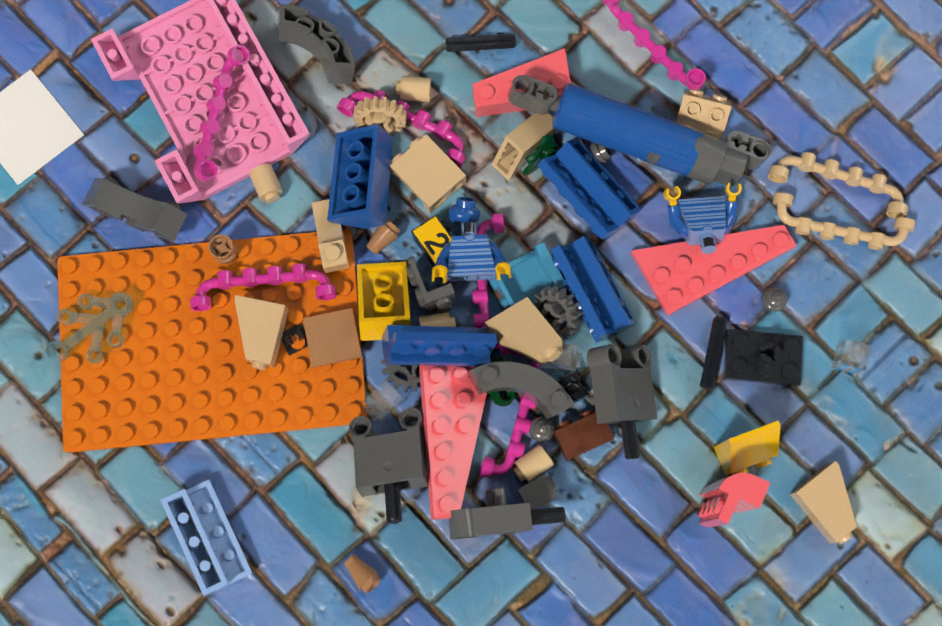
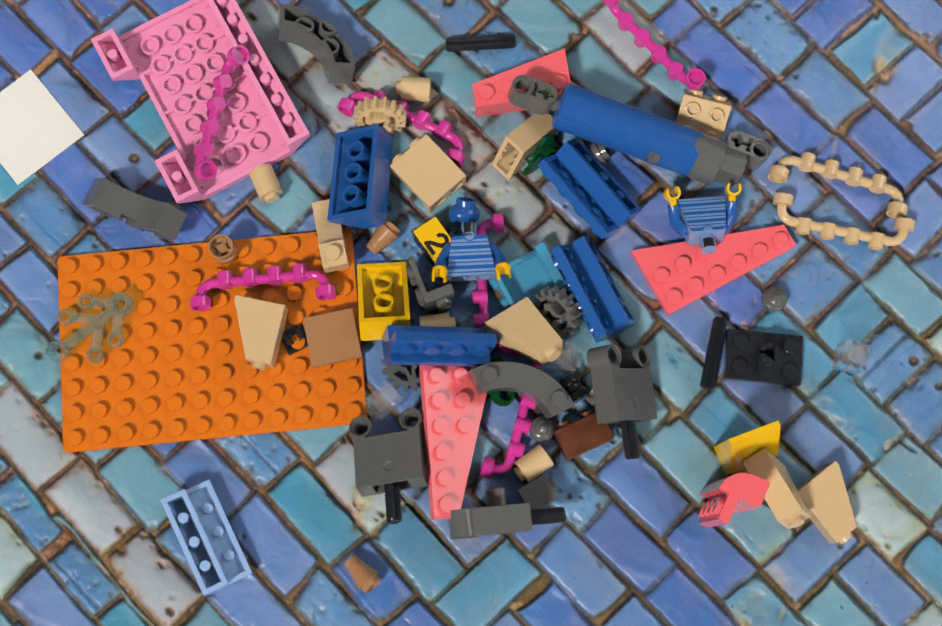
none -> tan slope [742,448,811,529]

